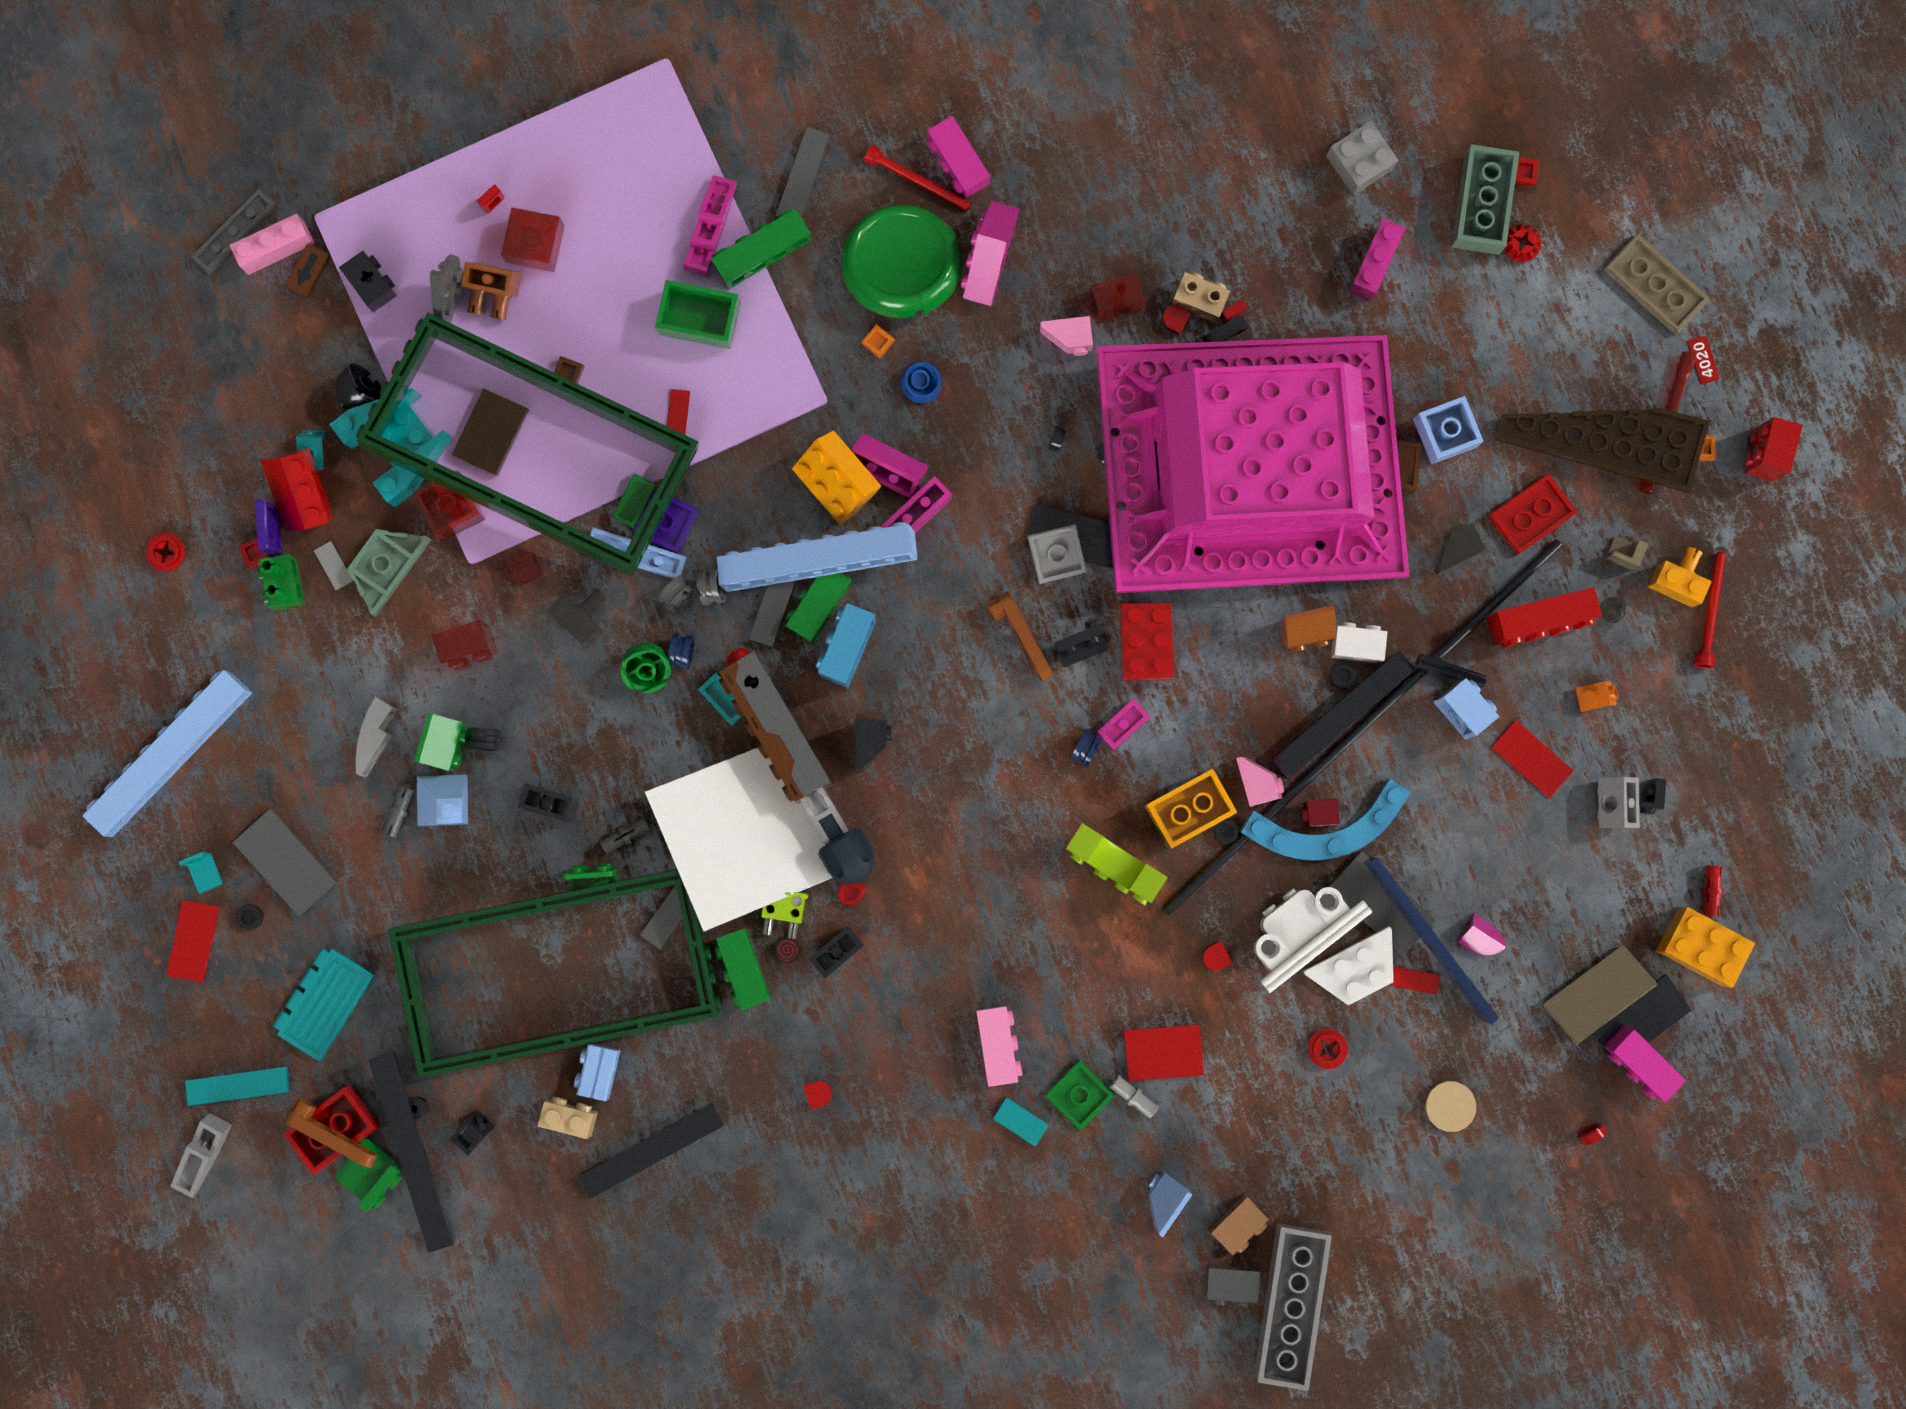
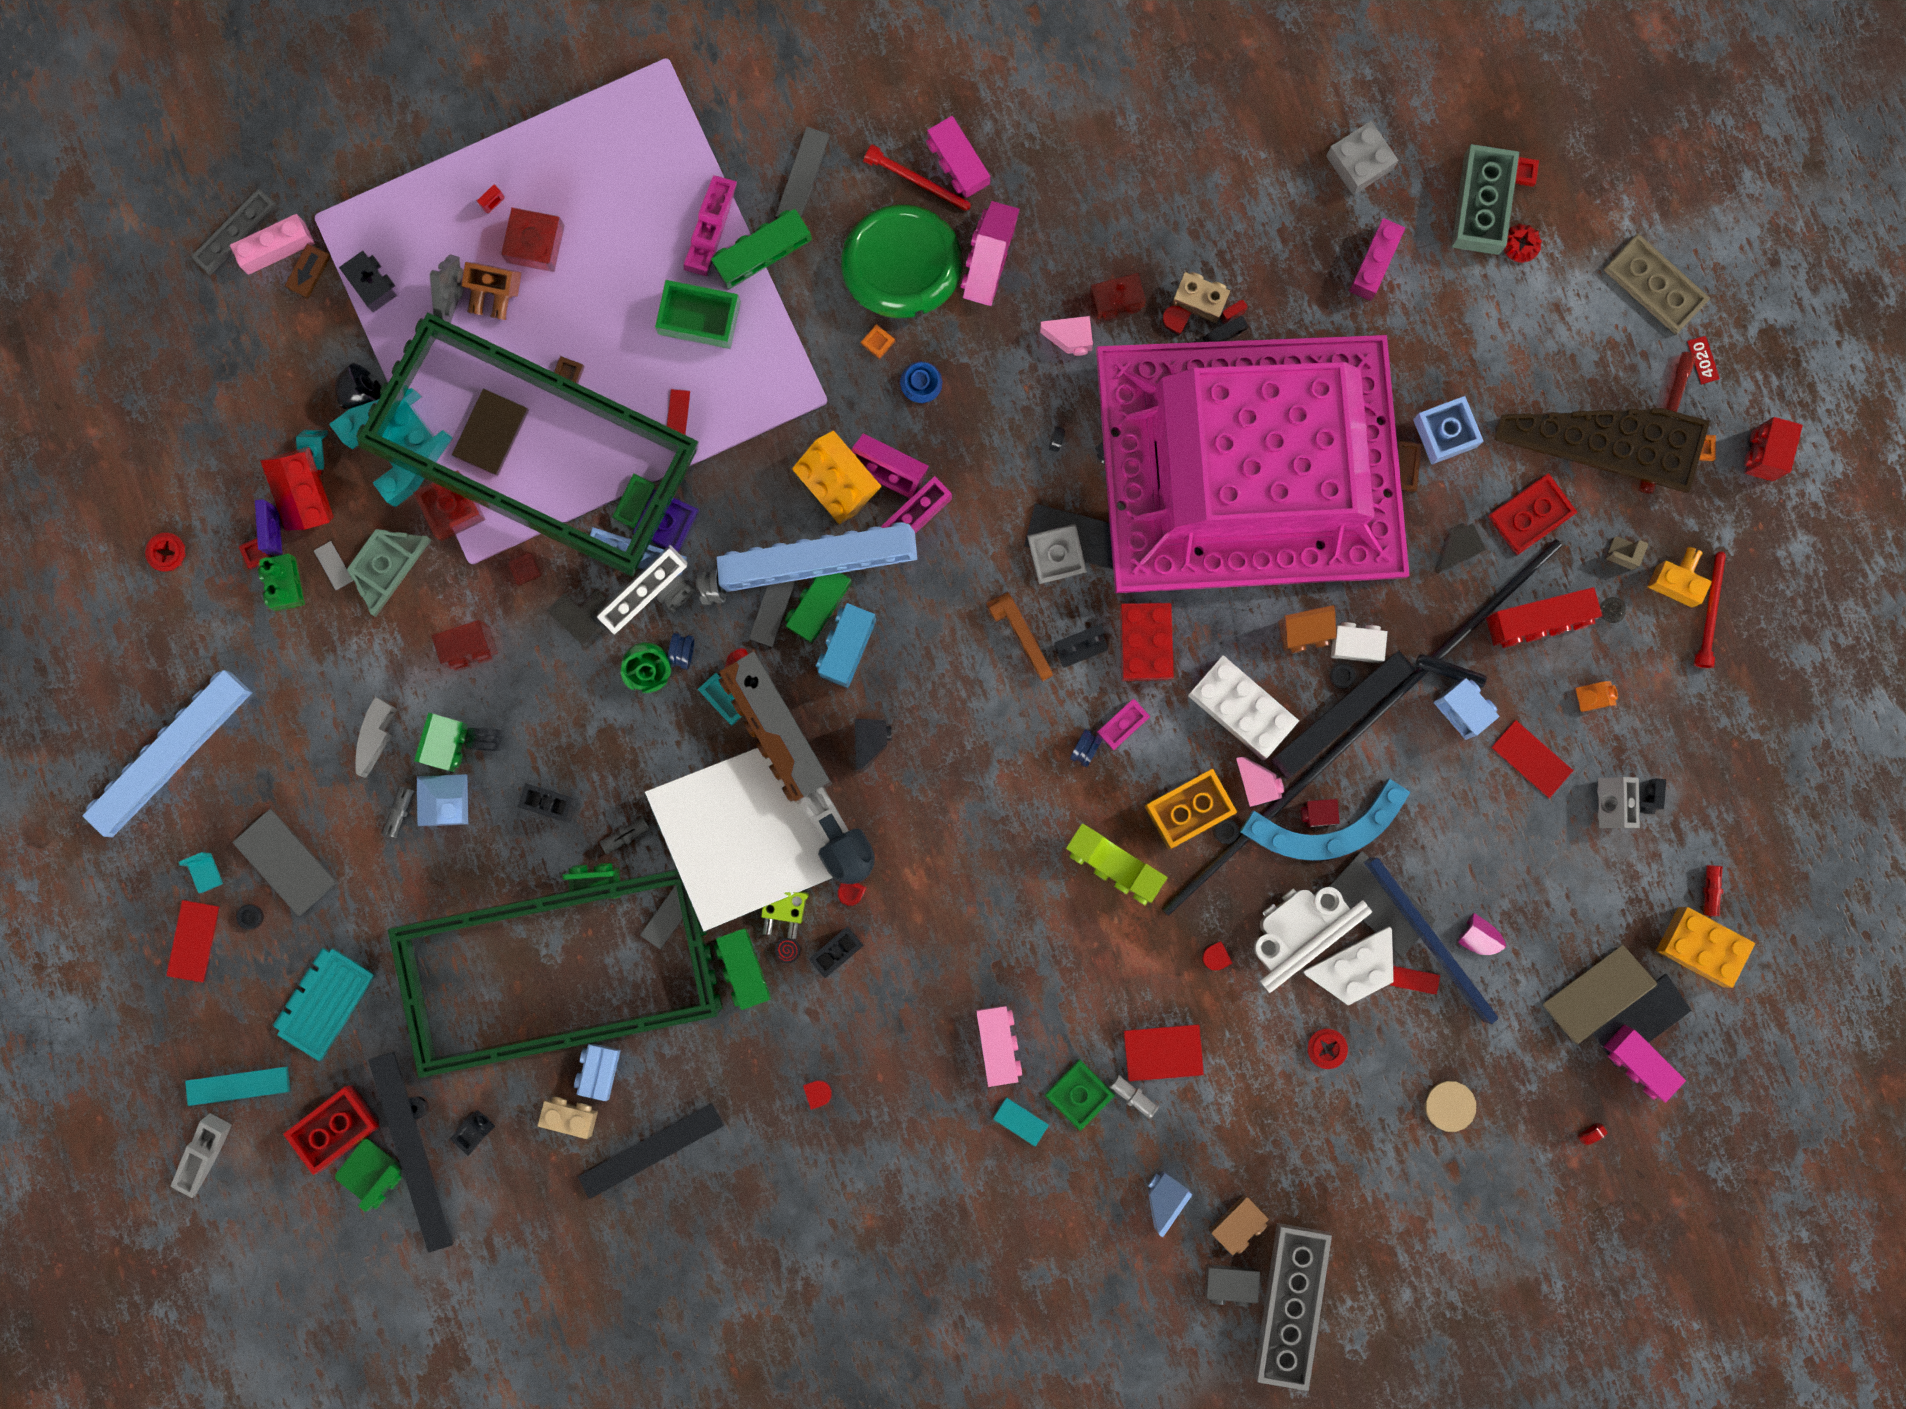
dark orange beam [283,1097,377,1168] -> none
none -> white brick [597,545,687,635]
none -> white brick [1188,655,1299,760]

